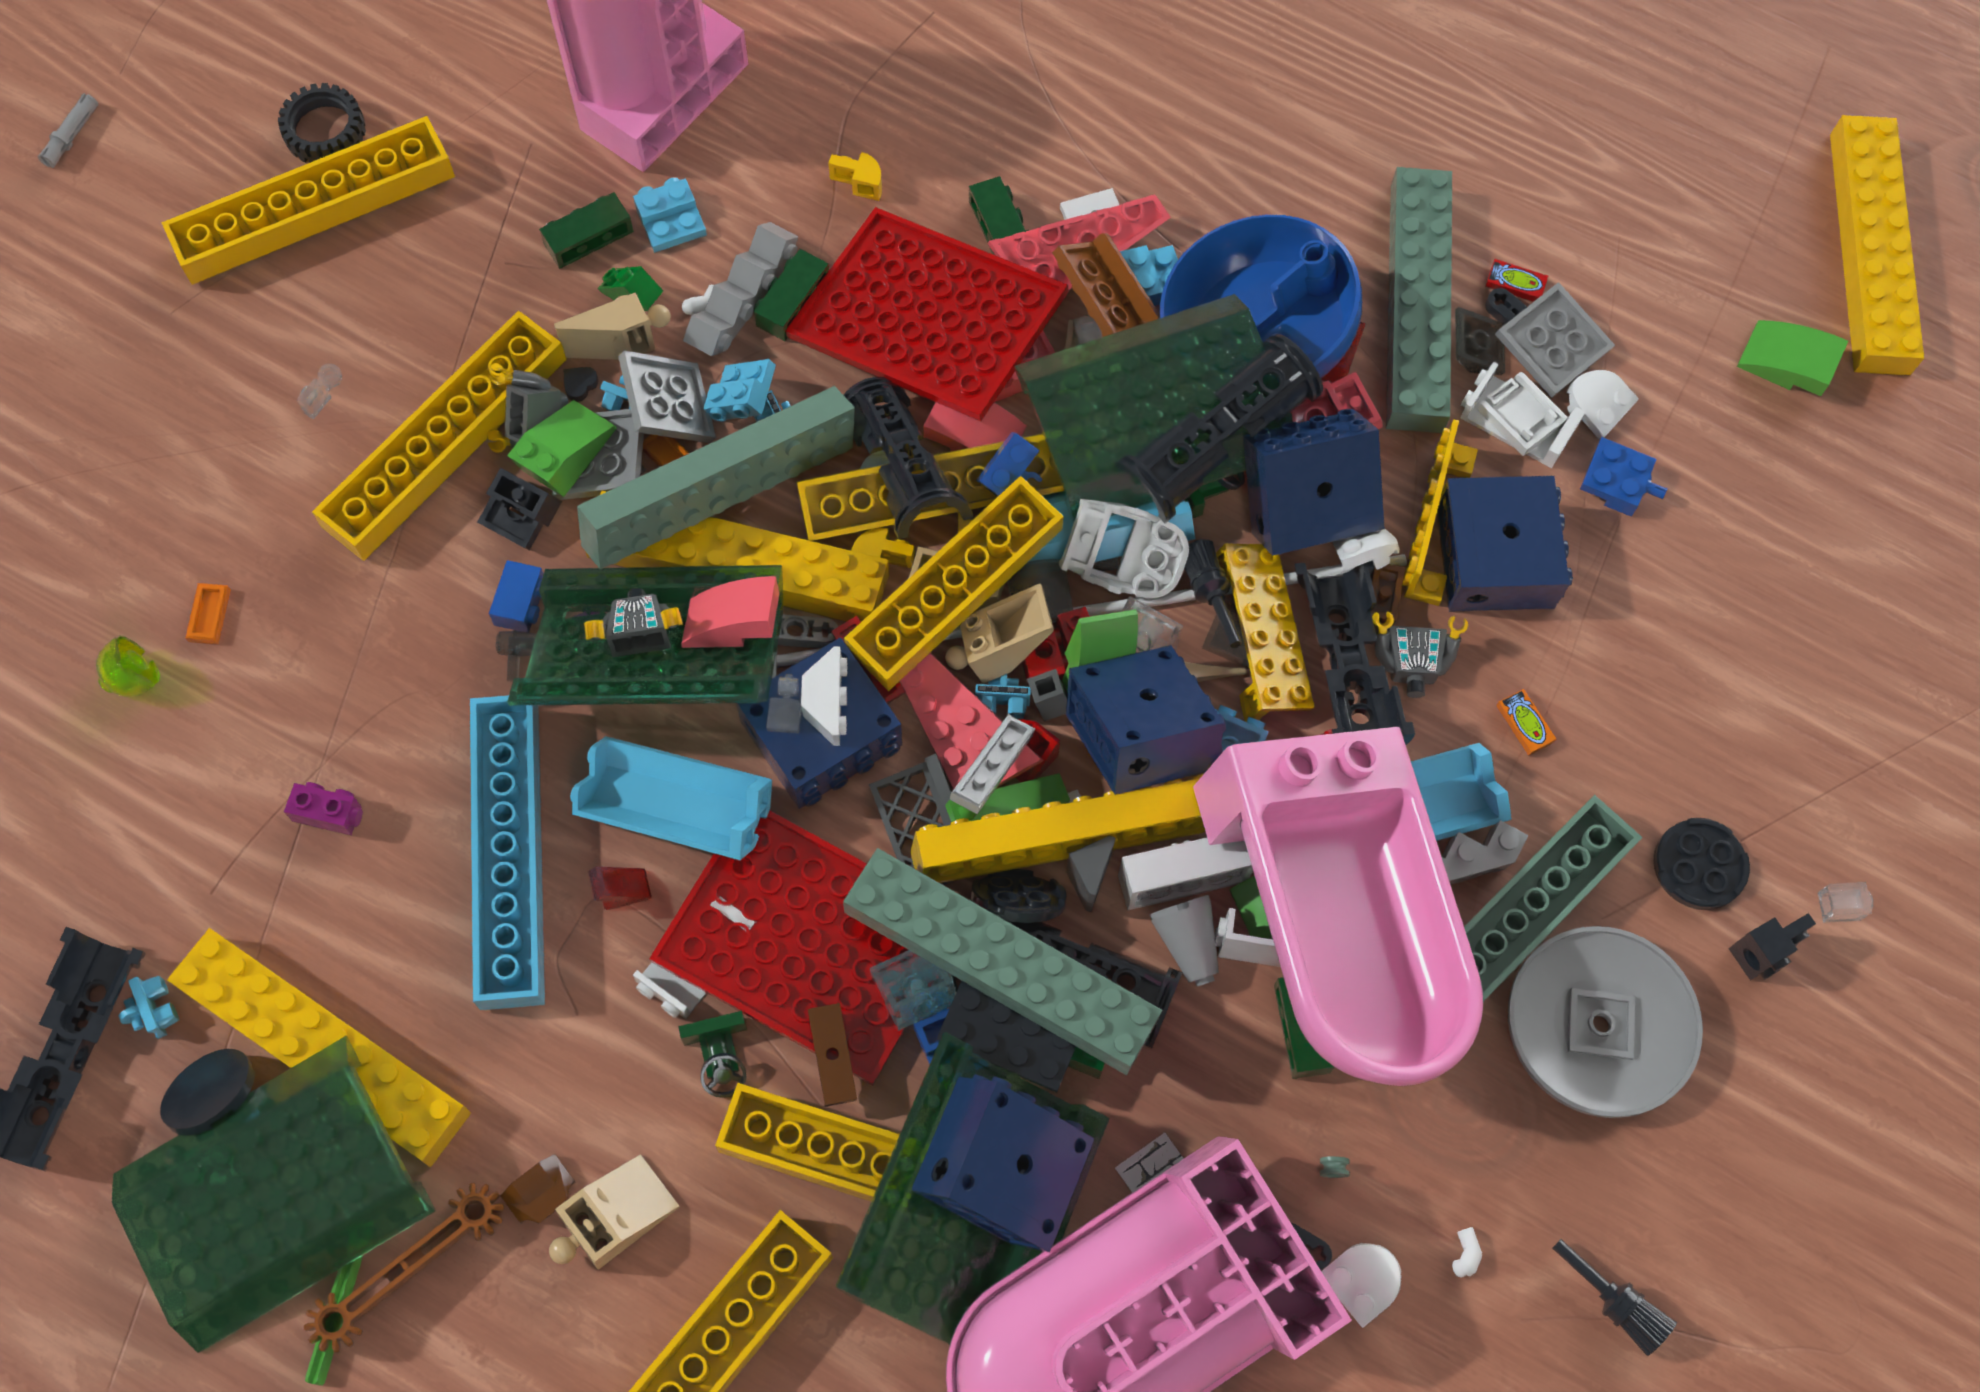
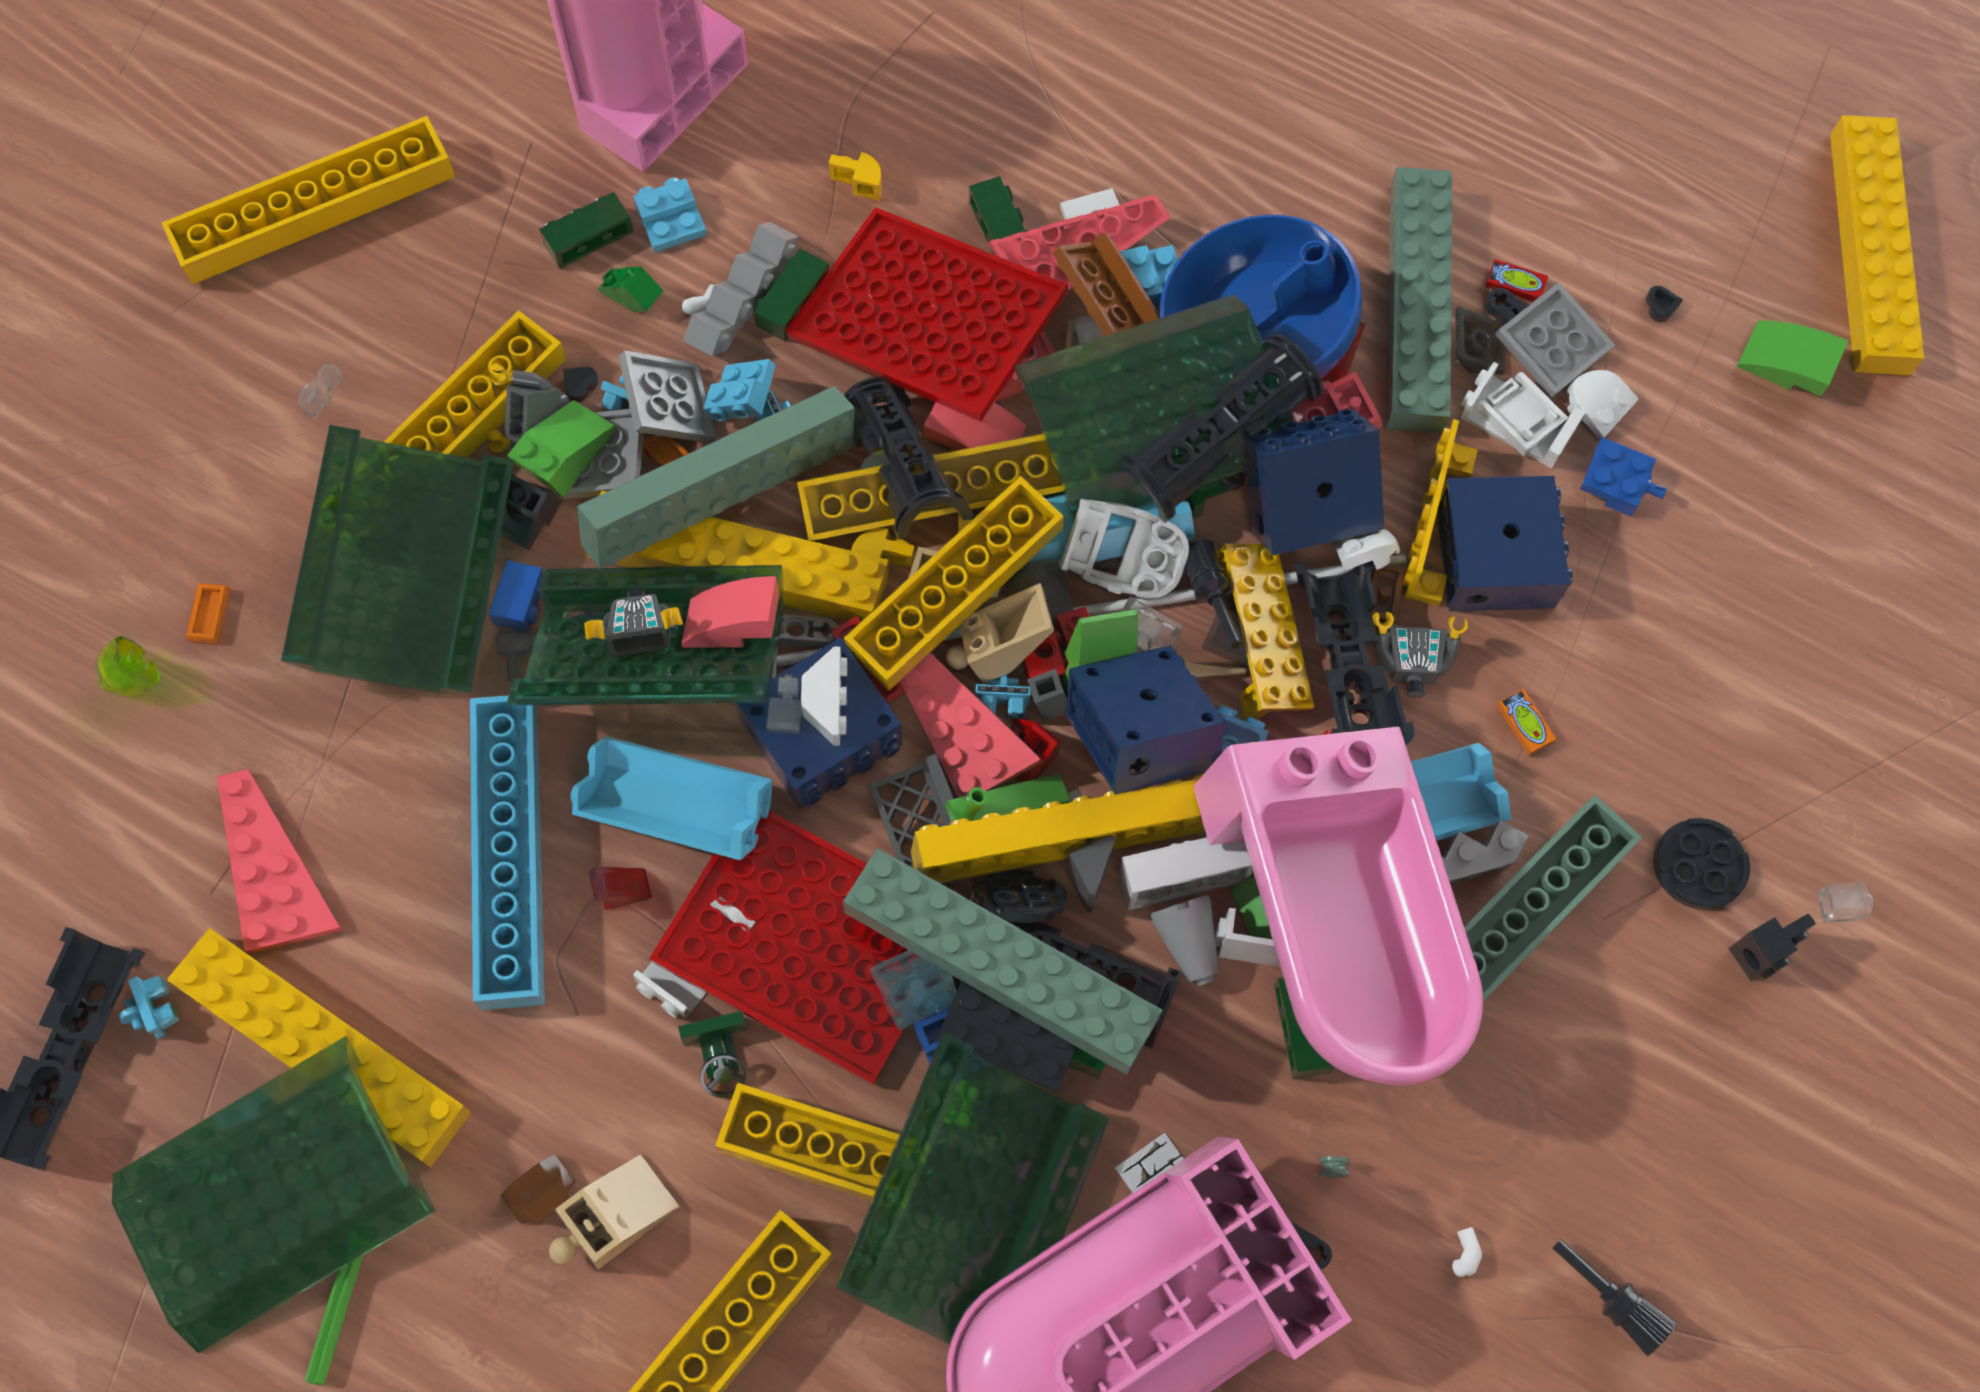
light grey pin [38,93,99,168] -> none
black tile [160,1049,255,1136] -> none
black tyre [278,83,366,163] -> none
magenta brick [284,782,363,836] -> none
dark orange arm [304,1183,504,1353] -> none
tan slope [554,292,671,360] -> none
reddish brown tile [808,1003,857,1107] -> none
dark blue gear [911,1075,1094,1253] -> none
light grey tile [950,714,1035,814] -> none
blue brick [976,432,1042,497] -> none
white slope [1321,1243,1401,1328] -> none
light grey dish [1508,926,1703,1118] -> none
none -> coral wing [217,769,343,955]
none -> clear green slope [281,424,514,694]
none -> black tile [1646,286,1683,322]

